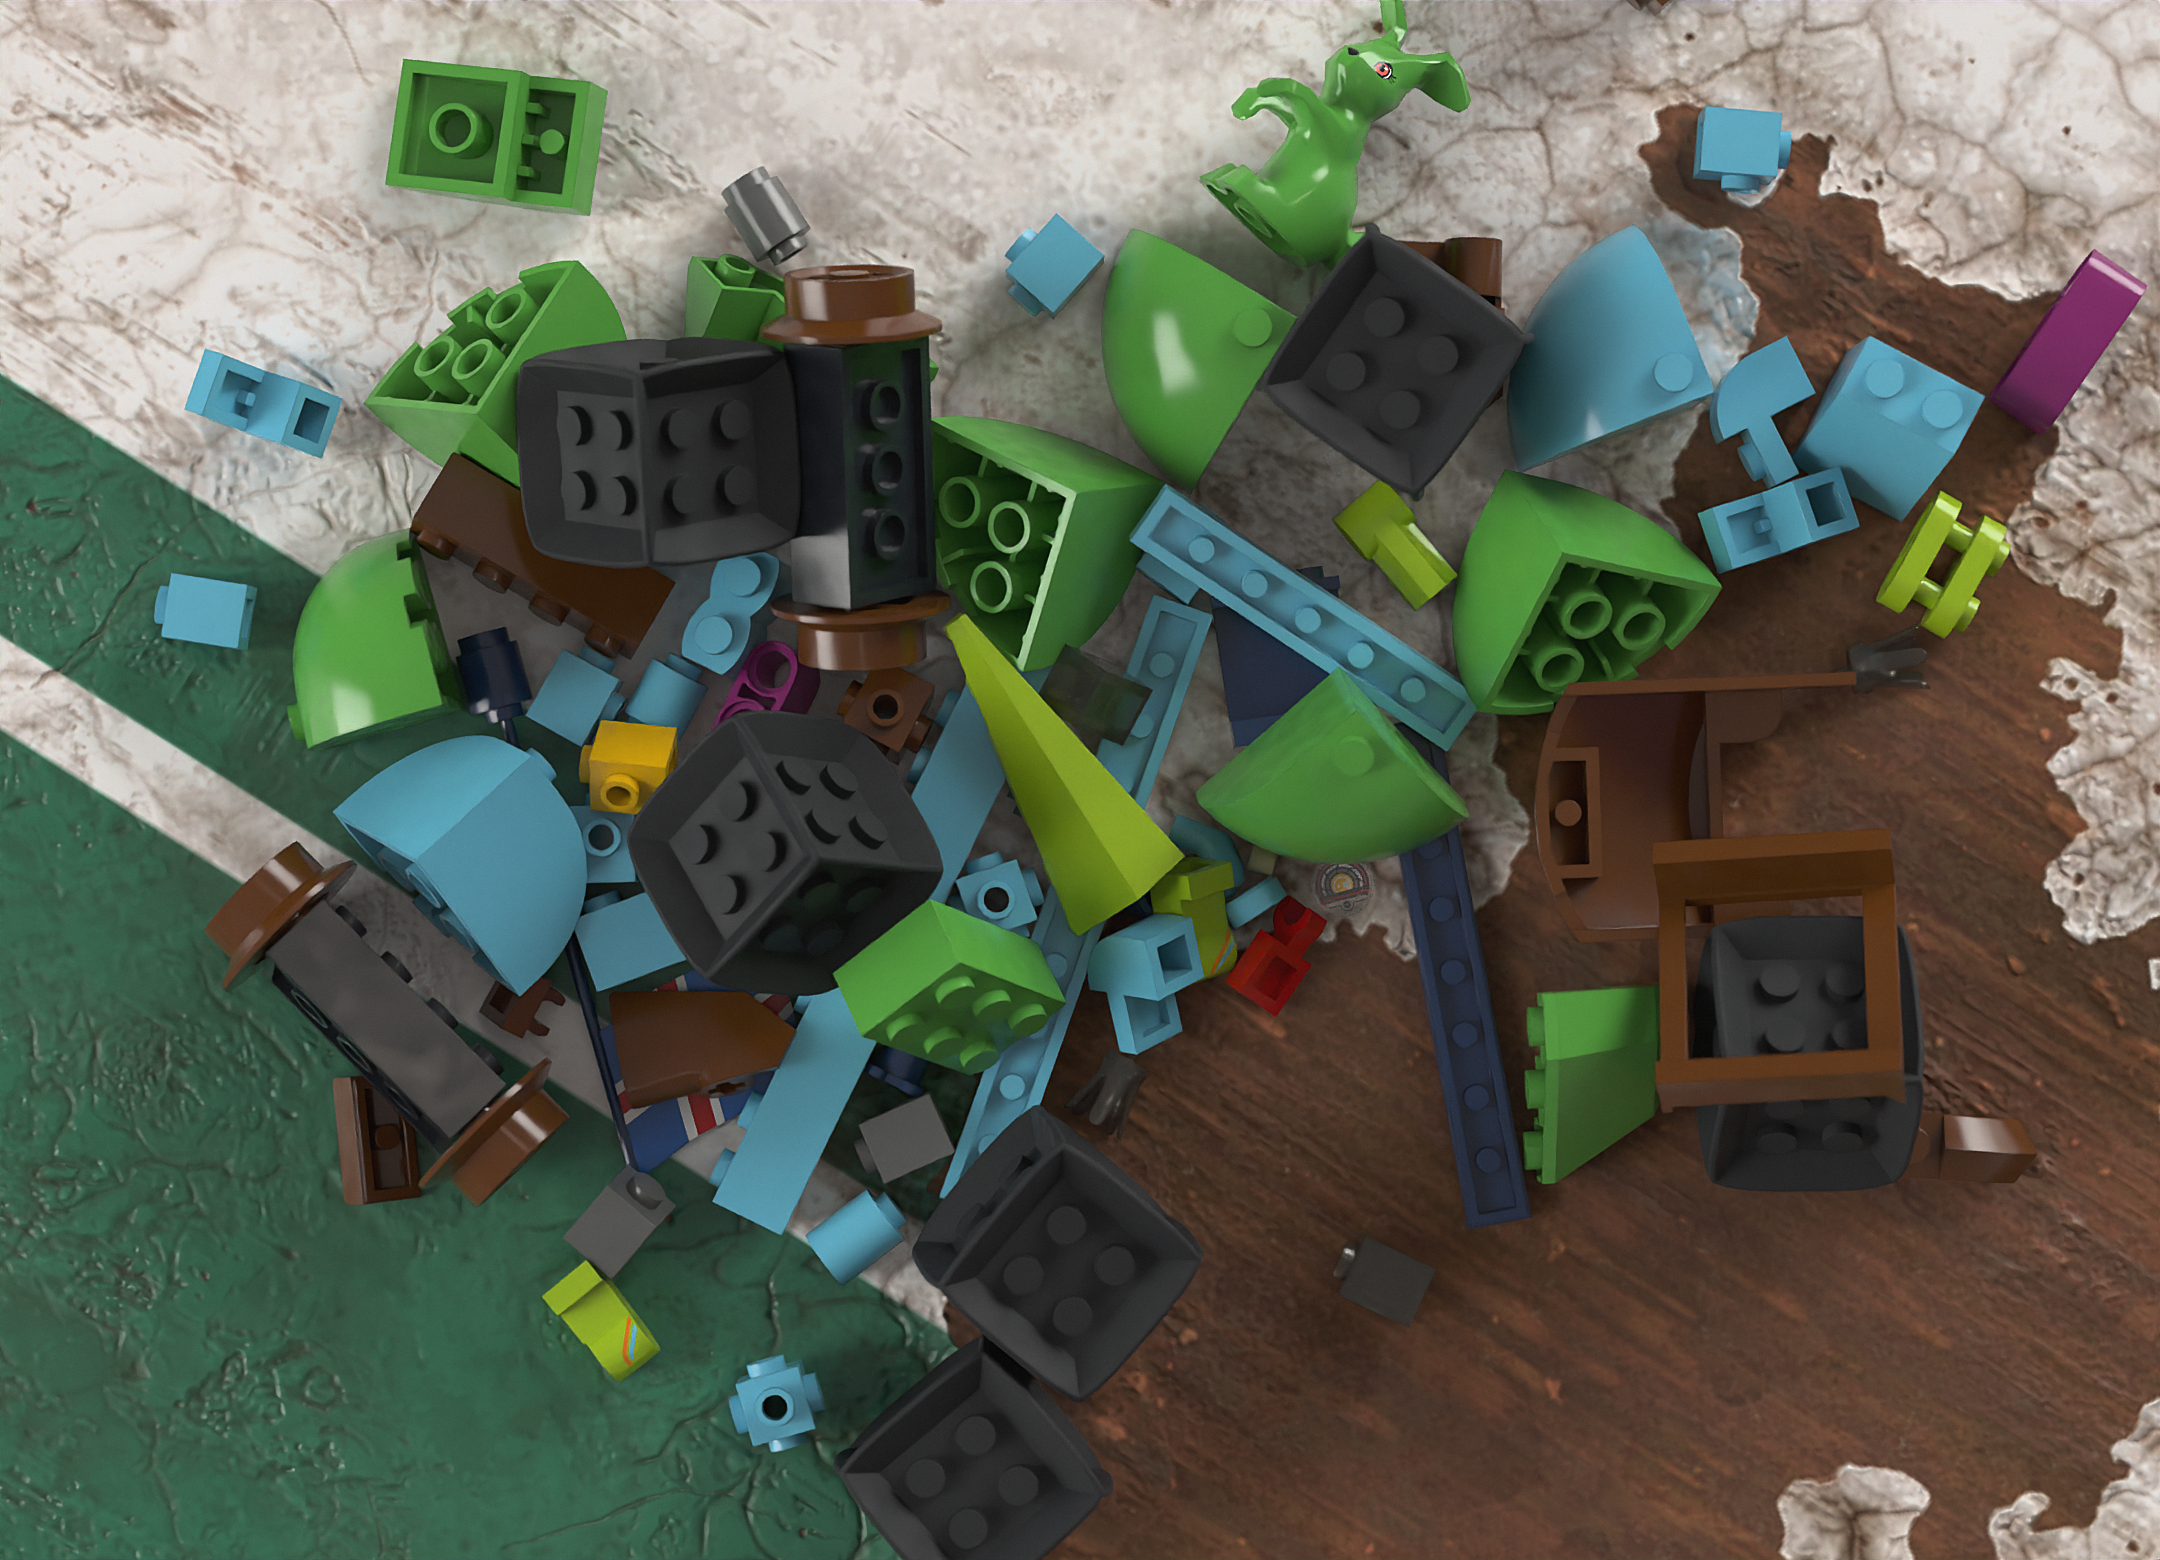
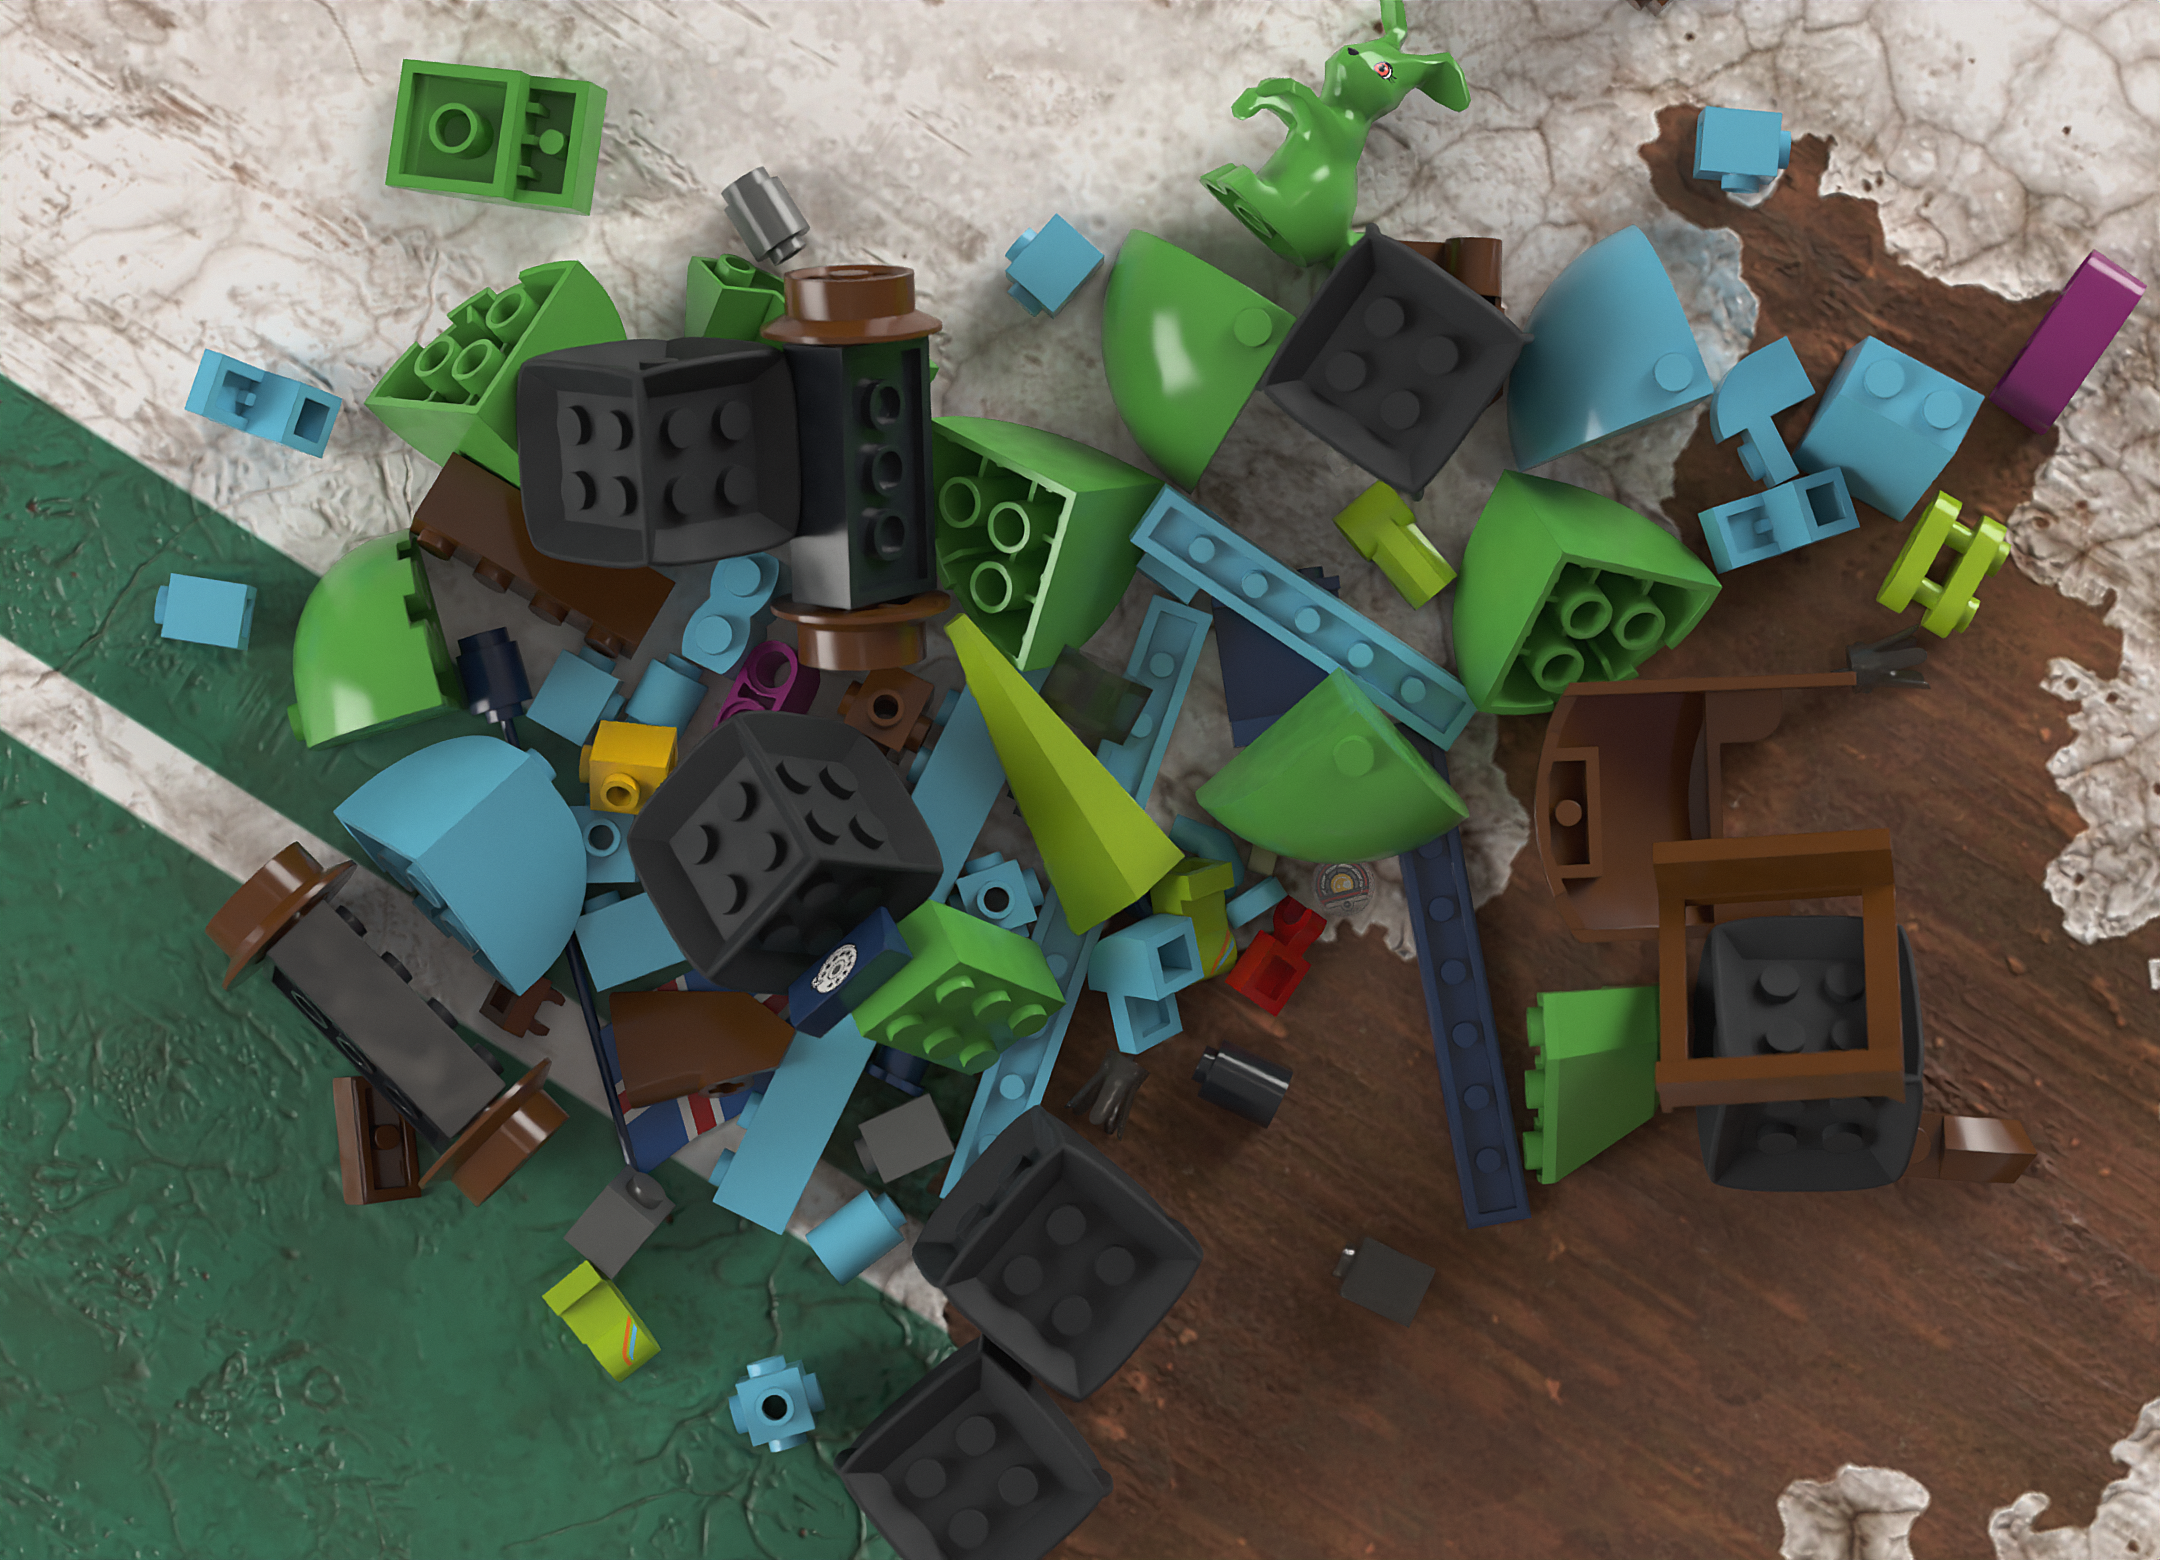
none -> dark blue slope [788,906,914,1039]
none -> black brick [1191,1039,1293,1129]

